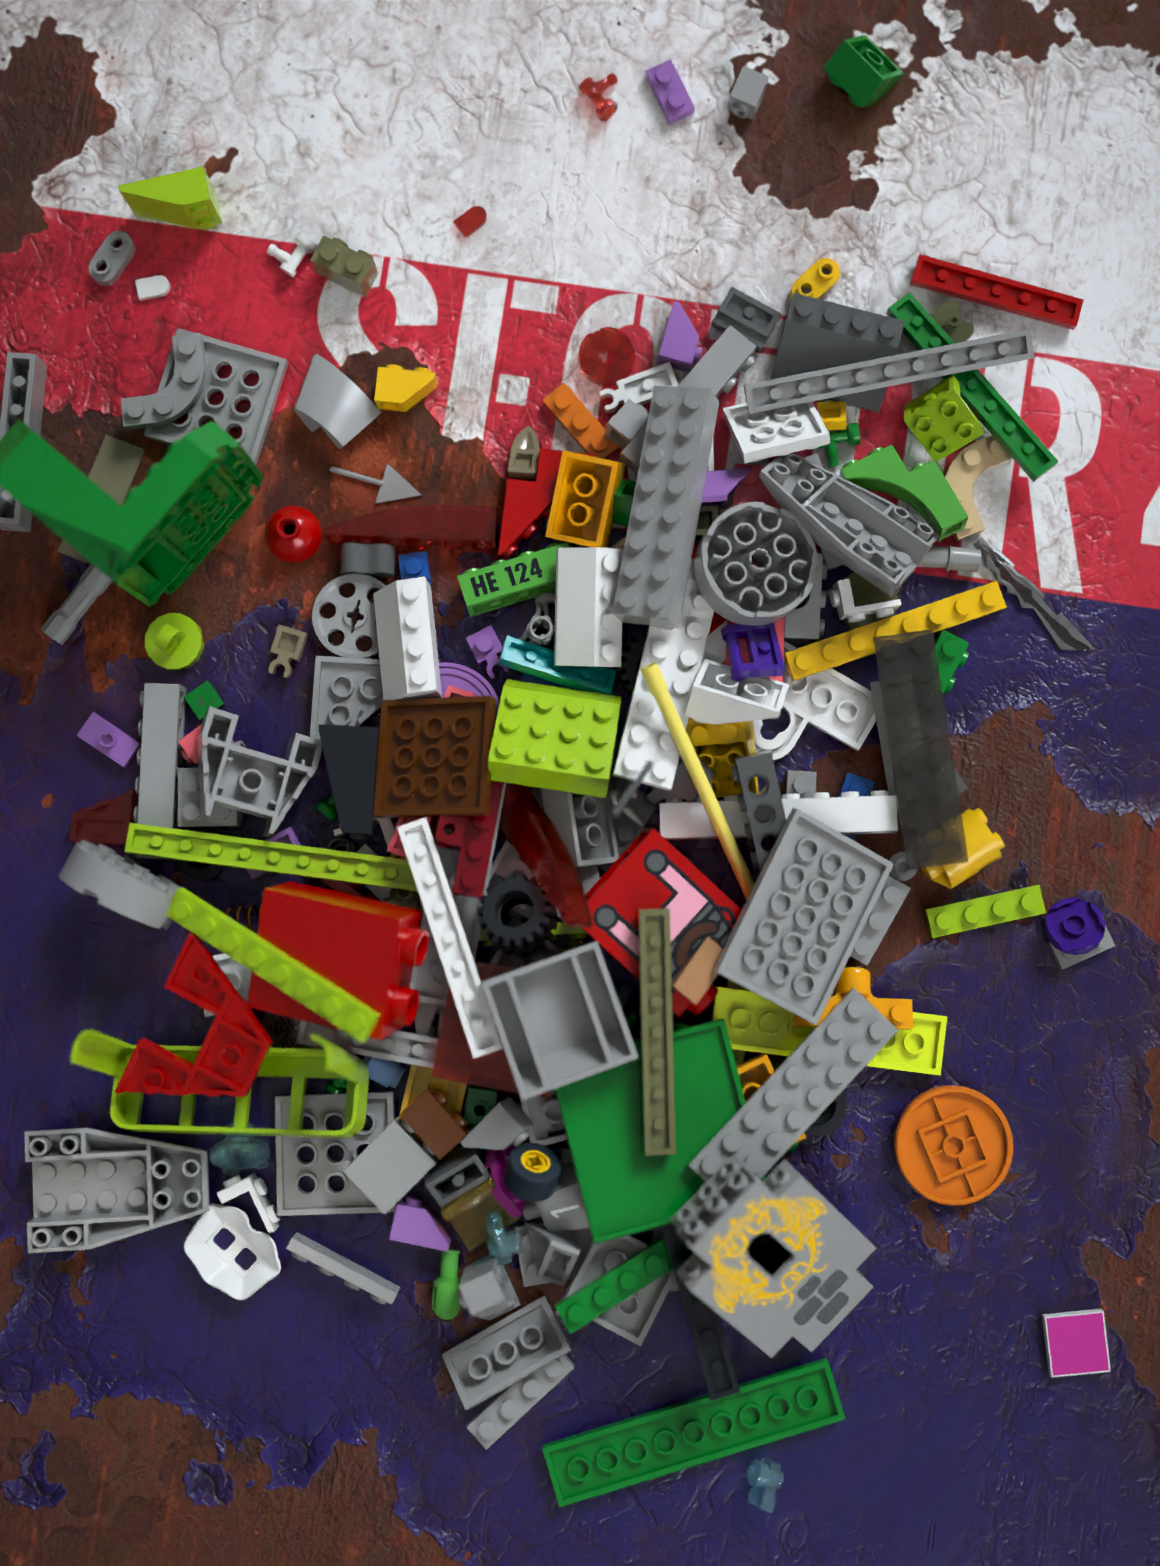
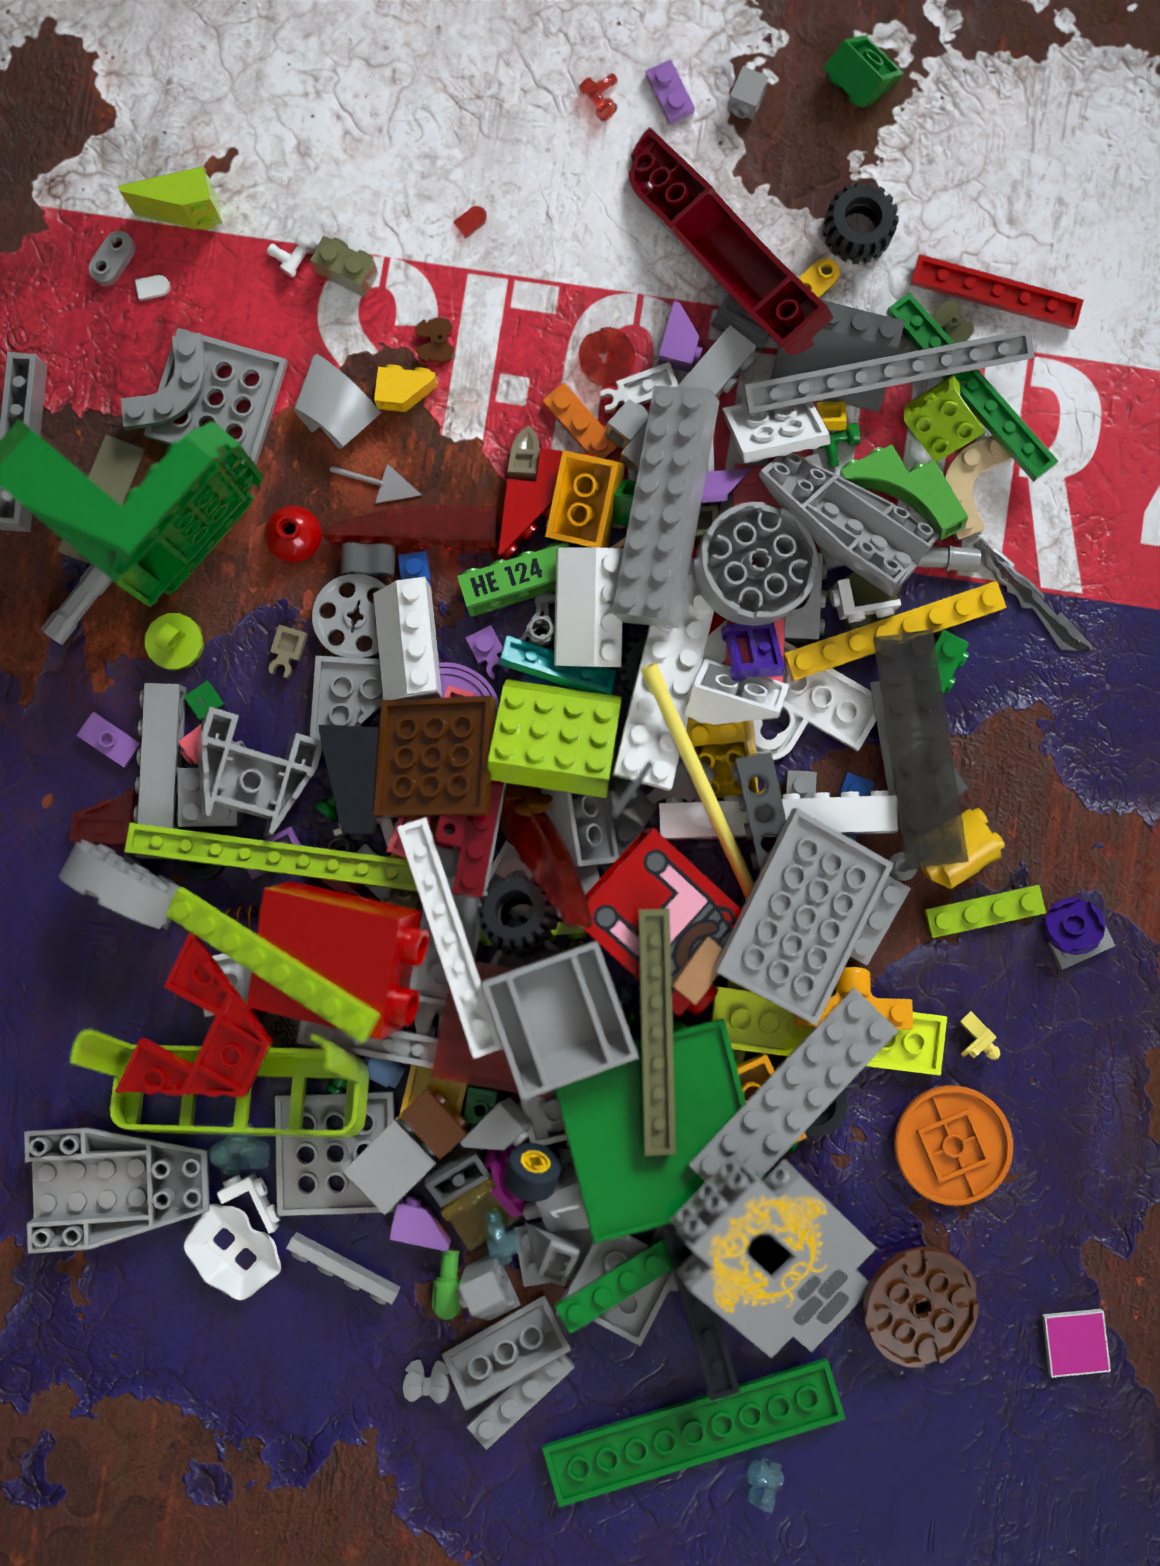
none -> light grey piece [403,1359,450,1404]
none -> reddish brown piece [414,318,455,363]
none -> reddish brown piece [505,784,553,817]
none -> dark red slope [628,127,834,355]
none -> black tyre [822,182,899,264]
none -> reddish brown plate [863,1247,979,1368]
none -> light yellow piece [959,1012,1000,1060]

